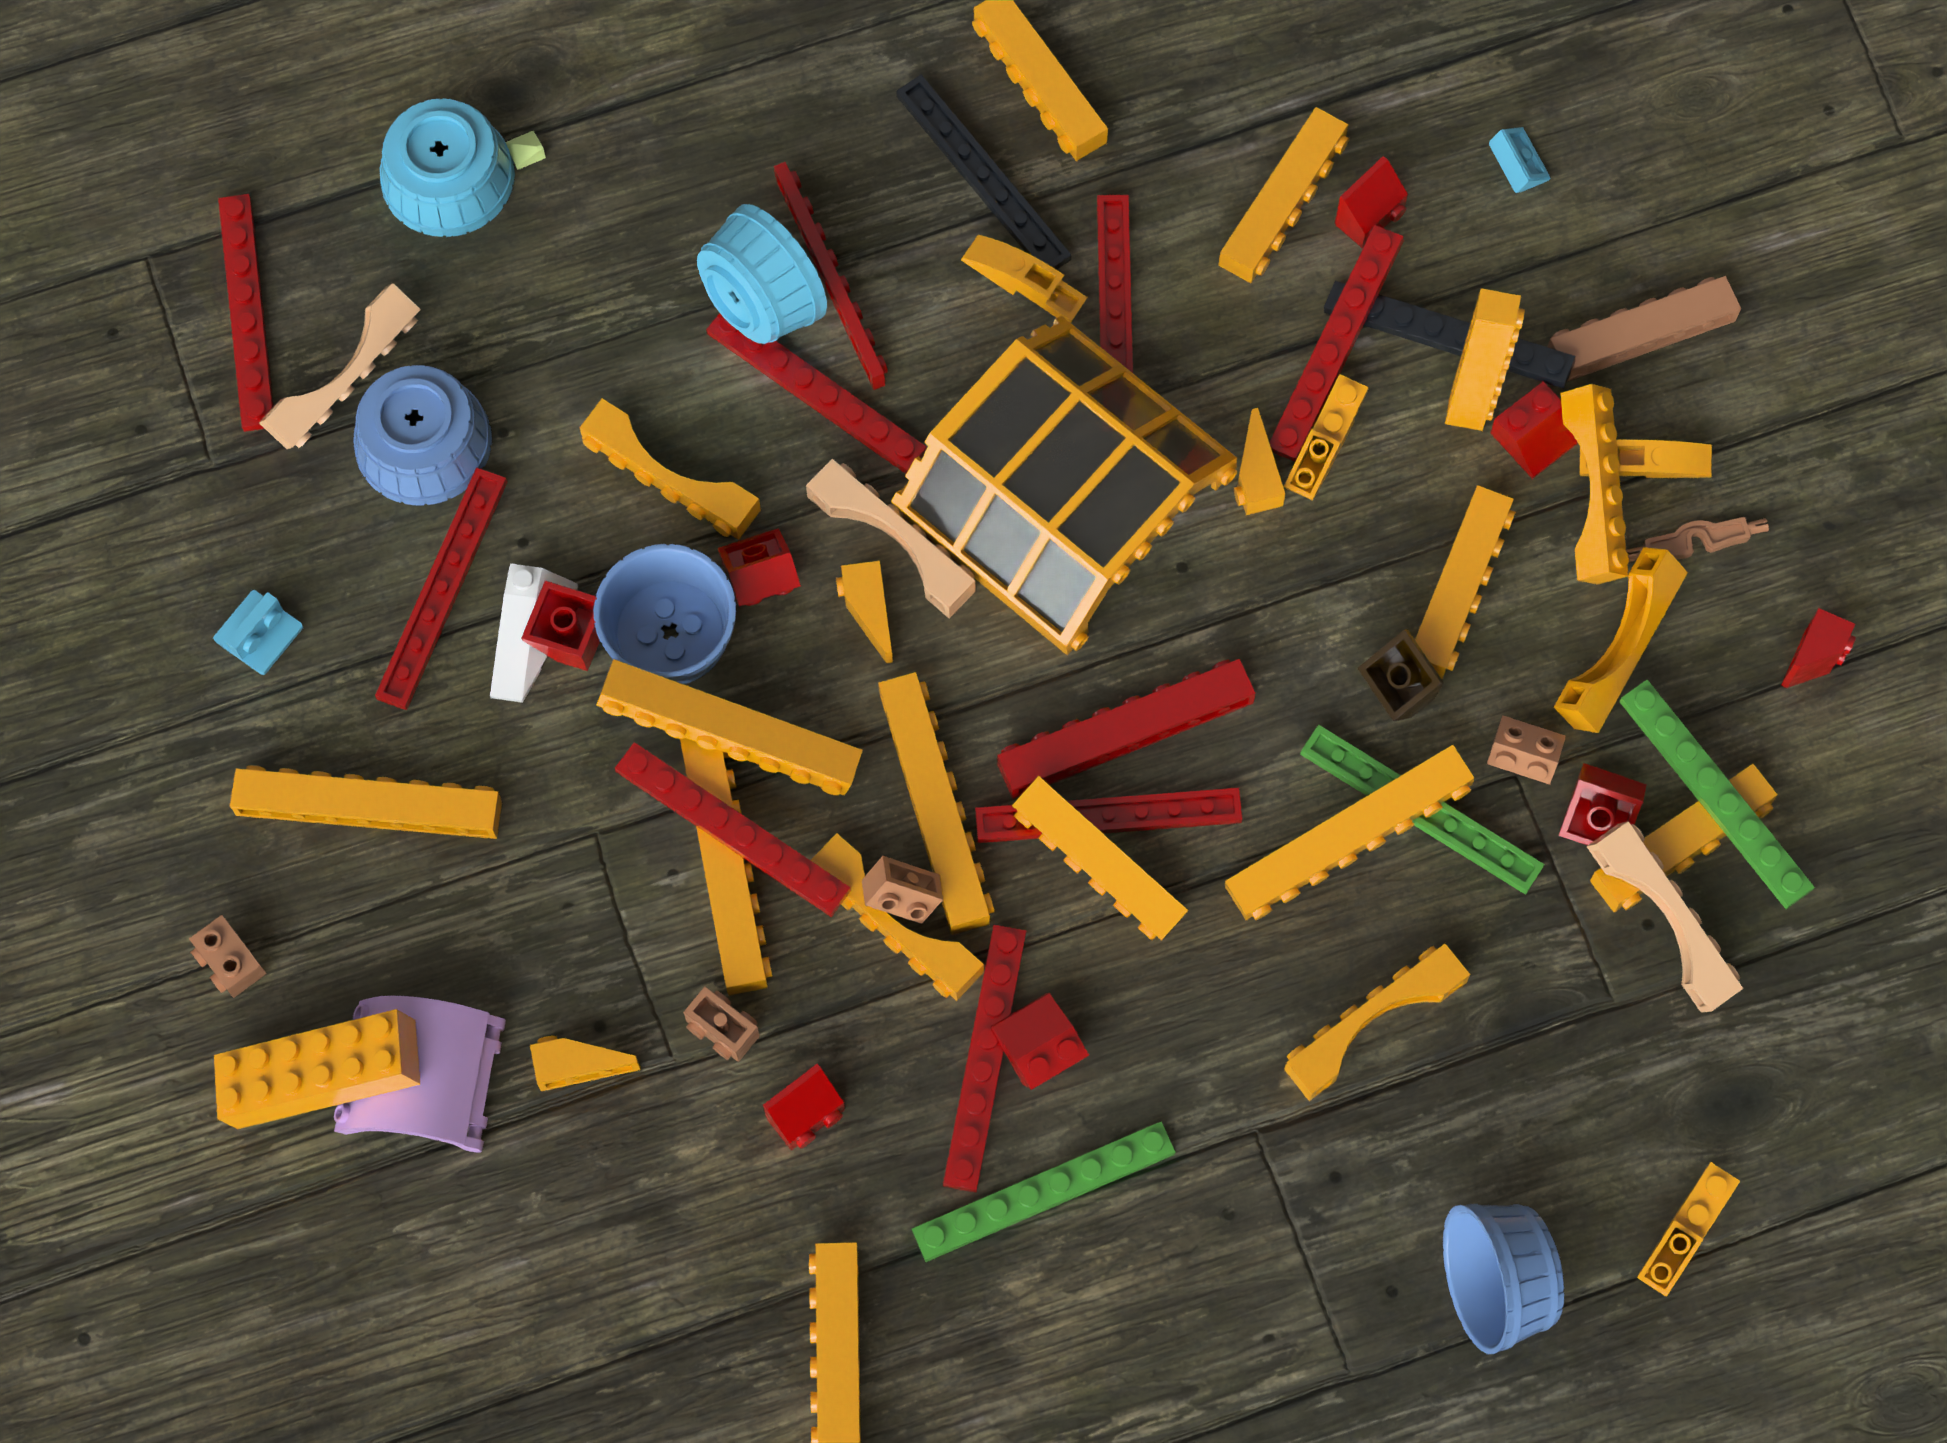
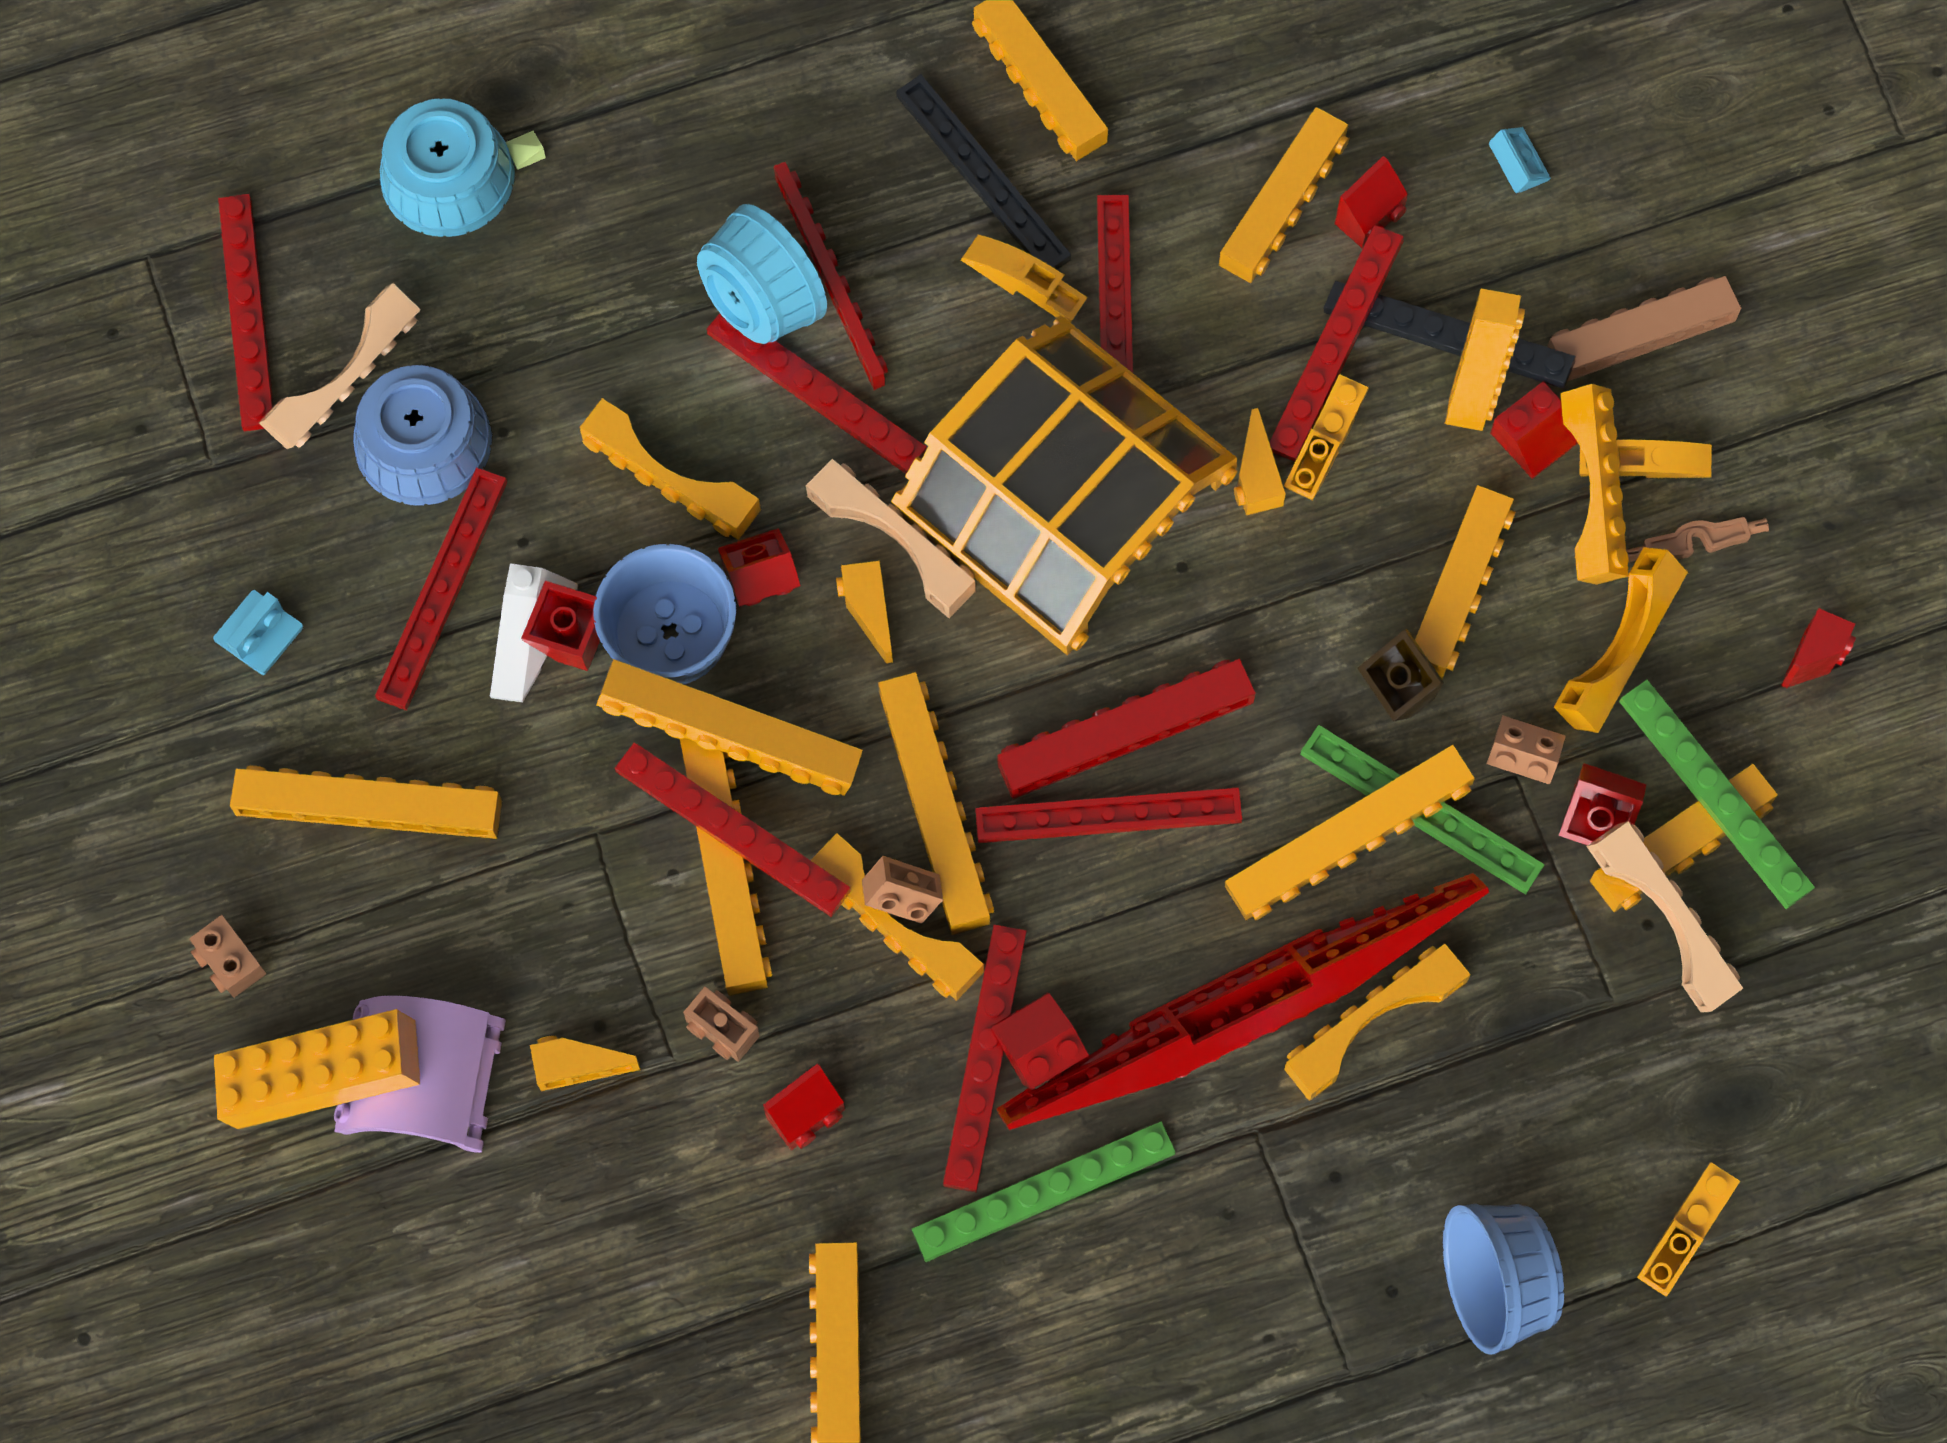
light orange brick [1012,776,1188,941] -> none
none -> red wedge [996,873,1489,1130]

